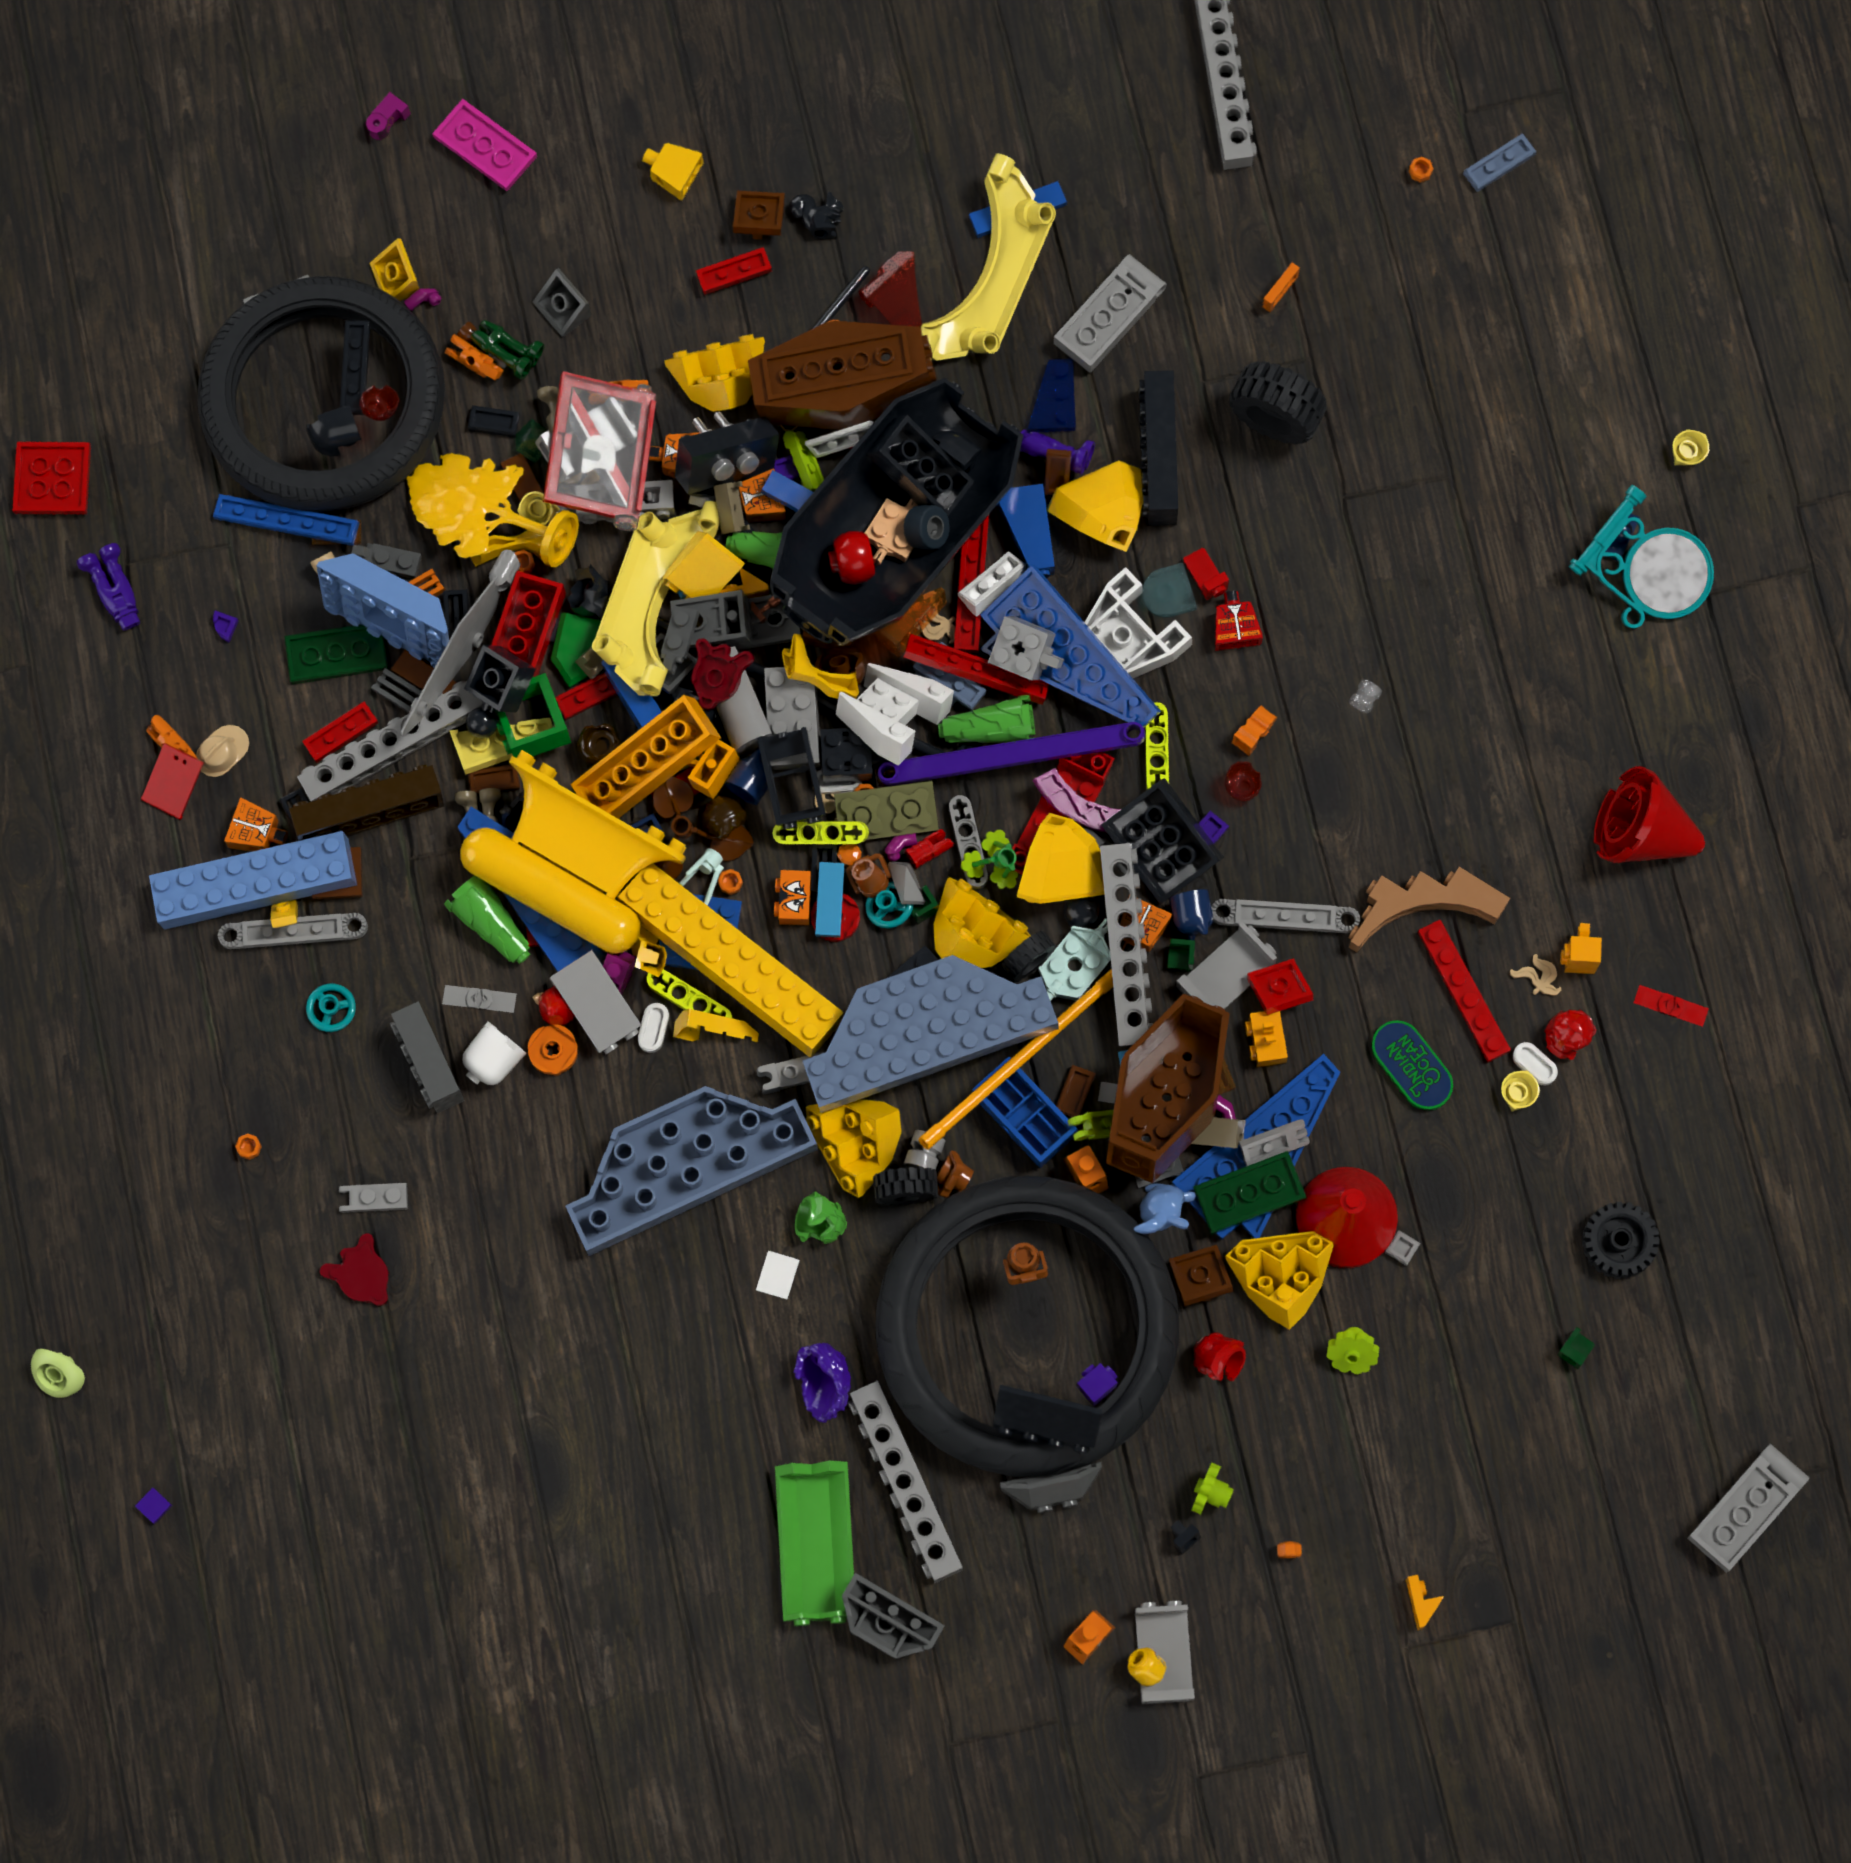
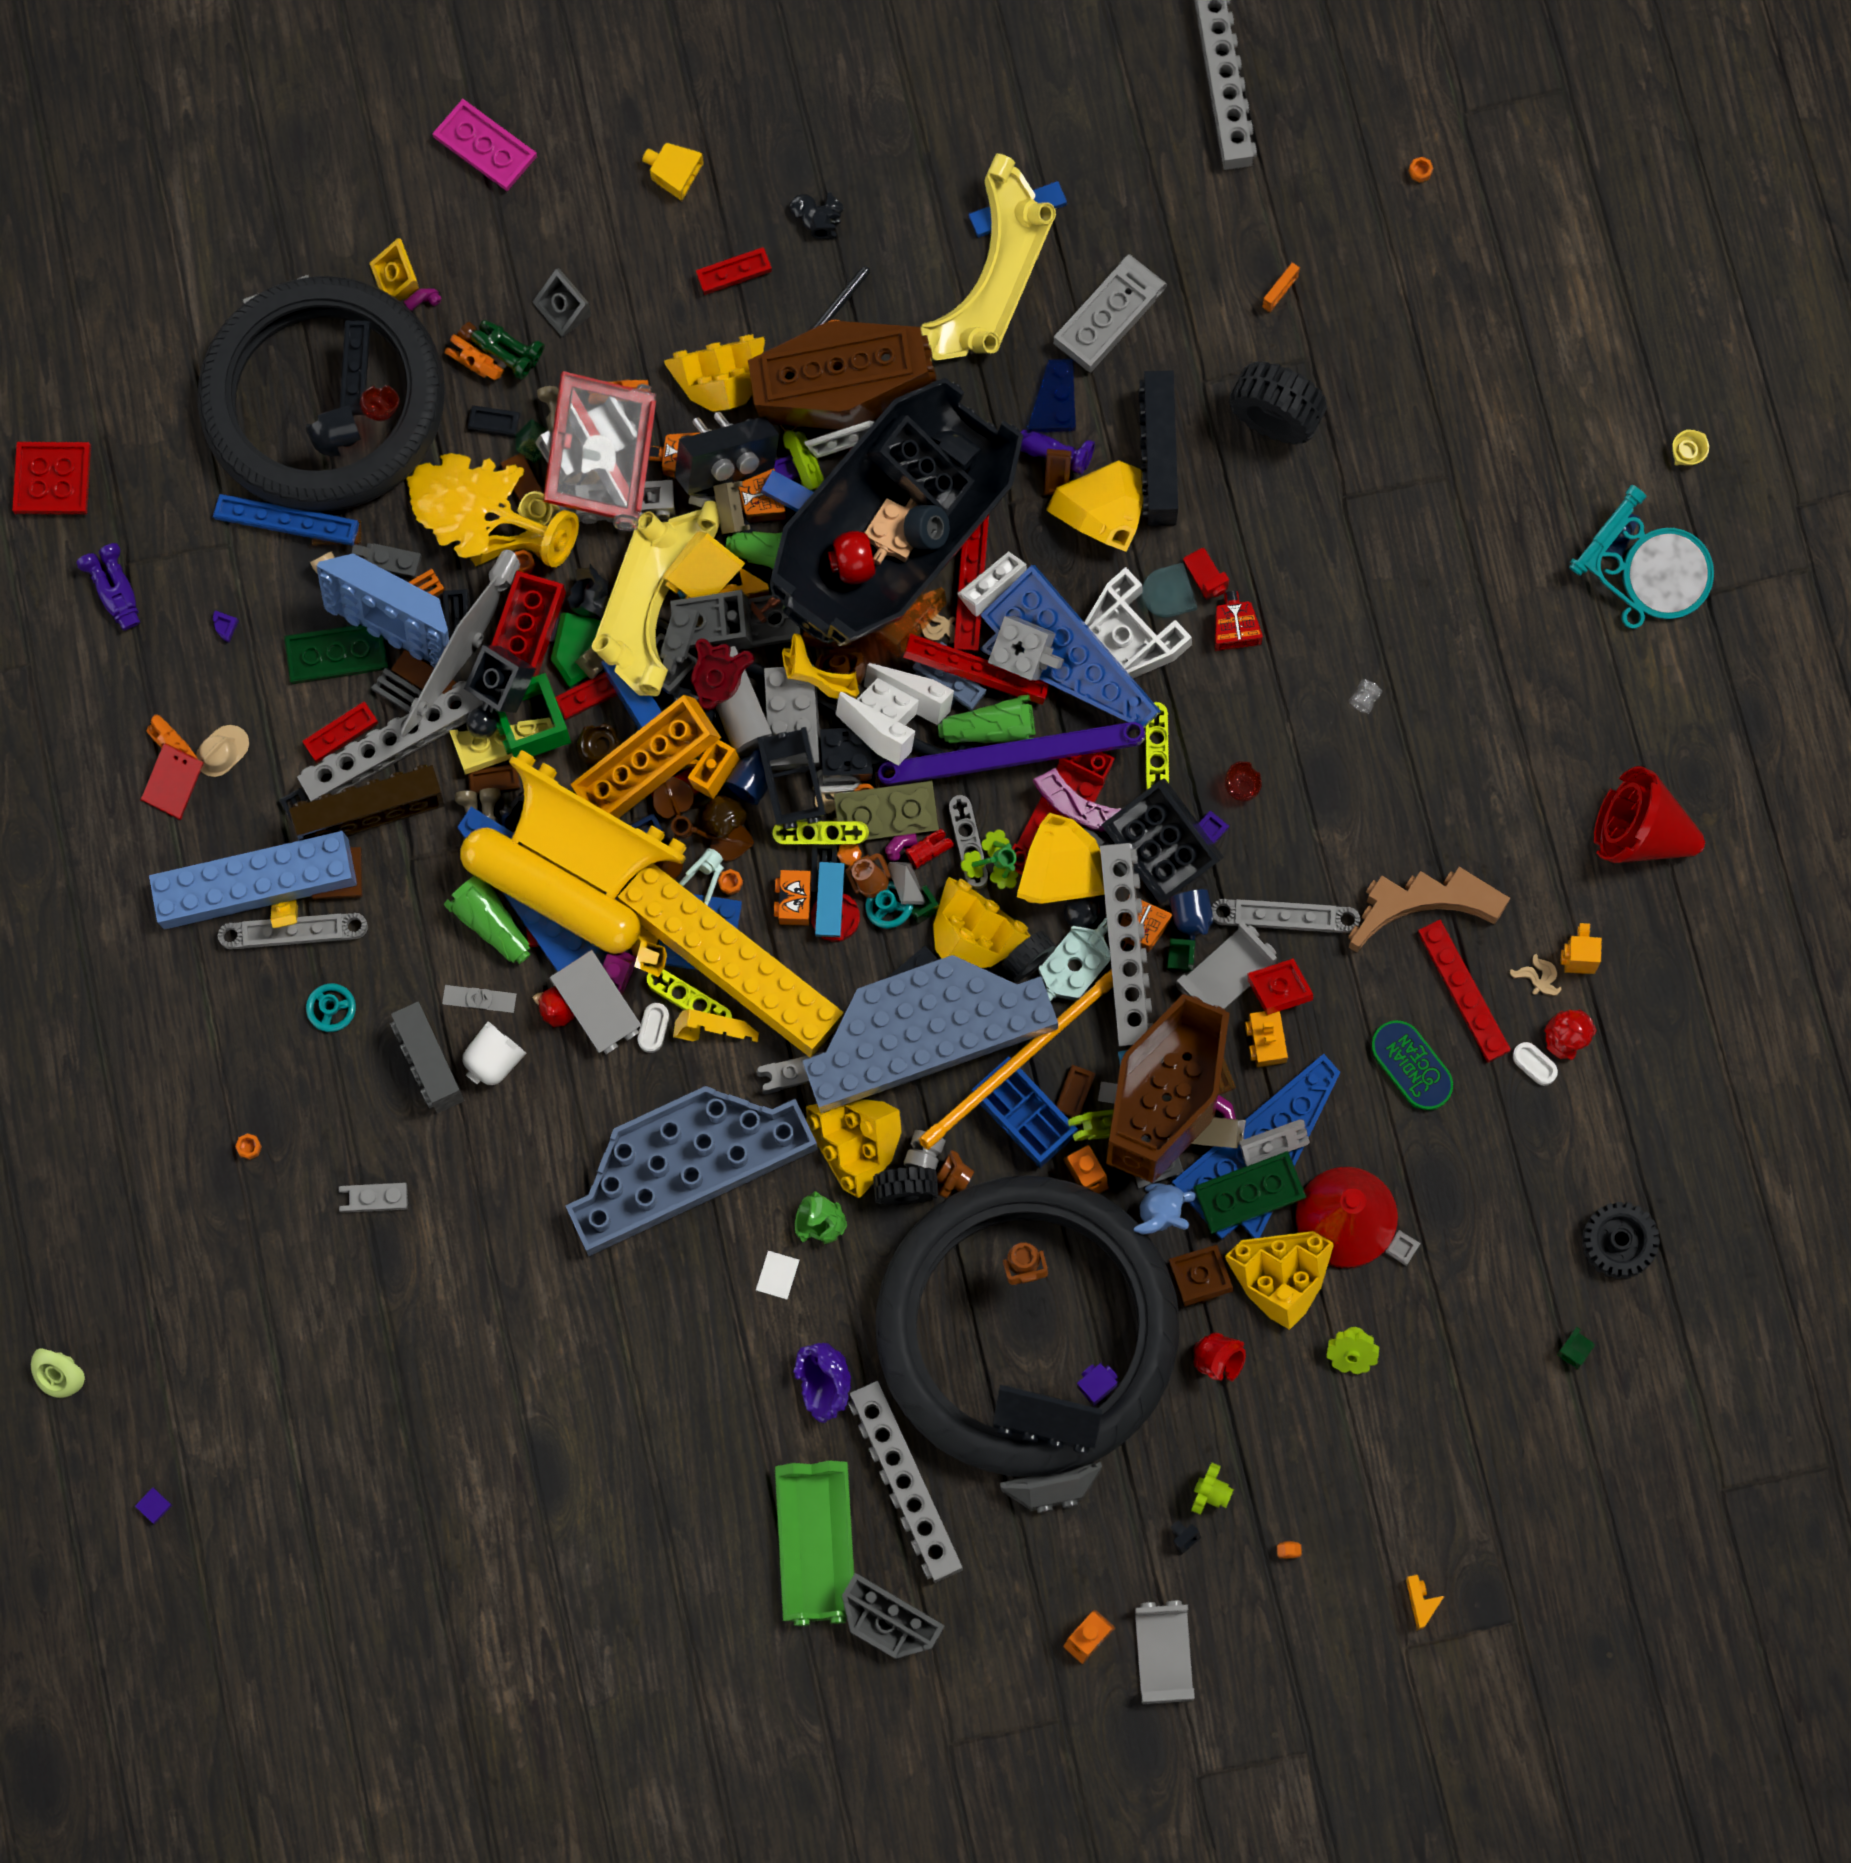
orange torso [224,798,288,851] -> none
dark red tile [320,1233,389,1306] -> none
magenta leg [366,92,411,140] -> none
orange plate [528,1025,578,1076] -> none
reddish brown hinge [733,190,785,239] -> none
clear red panel [858,251,922,328] -> none
blue slope [997,484,1055,578] -> none
yellow head [1128,1647,1166,1686] -> none
orange leg [1232,705,1277,756] -> none
sand blue tile [1463,133,1536,192] -> none
light yellow hat [1501,1070,1539,1112] -> none
red piece [1634,985,1709,1027] -> none
light grey hinge [1687,1444,1810,1573] -> none

